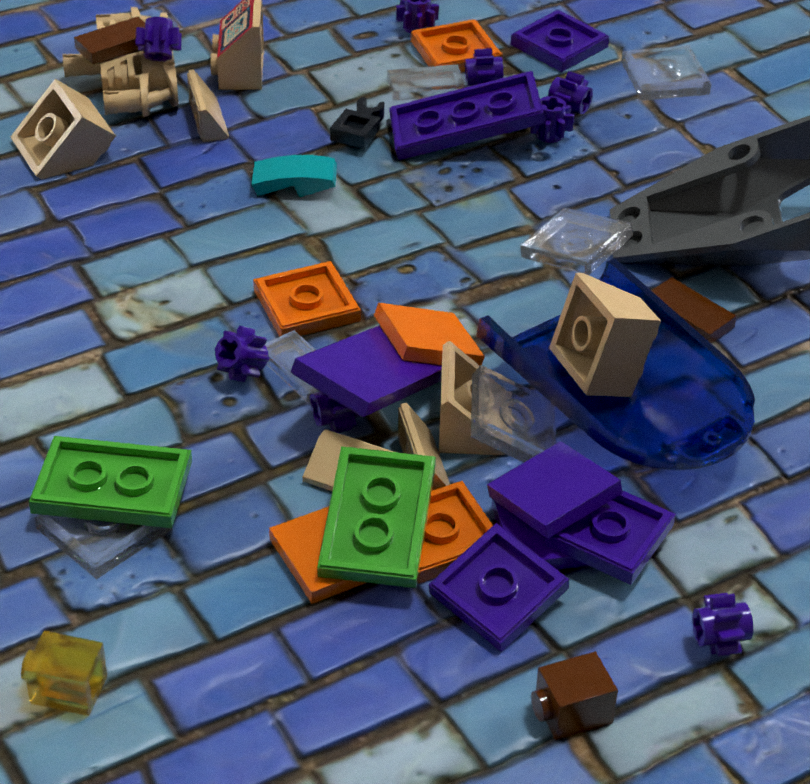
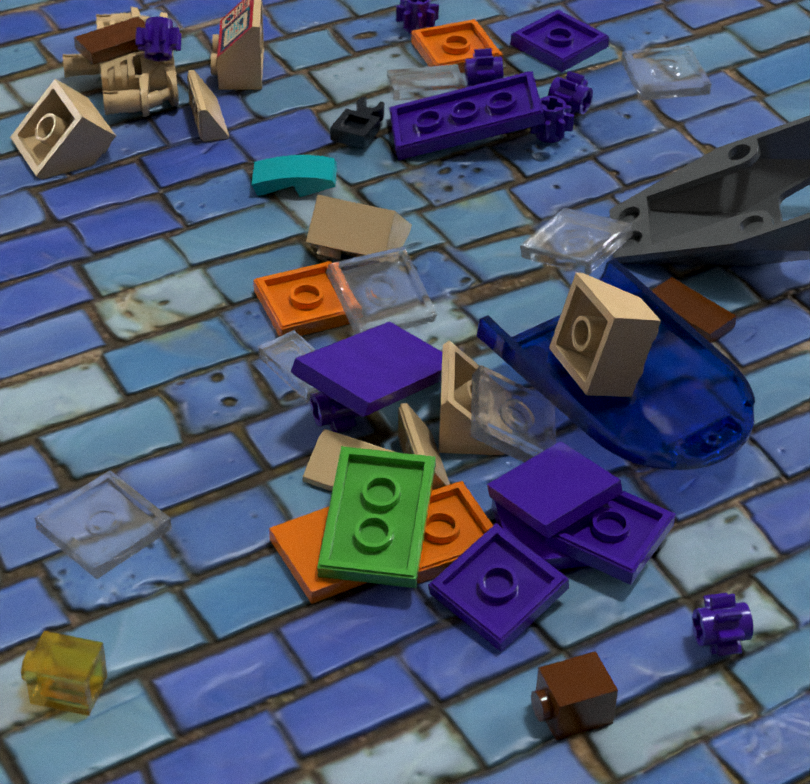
bright green tile [29,436,192,529] -> none
dark purple gear [214,325,270,382] -> none
orange tile [374,302,485,366] -> none
none -> tan slope [306,194,412,269]
none -> clear tile [326,246,437,335]

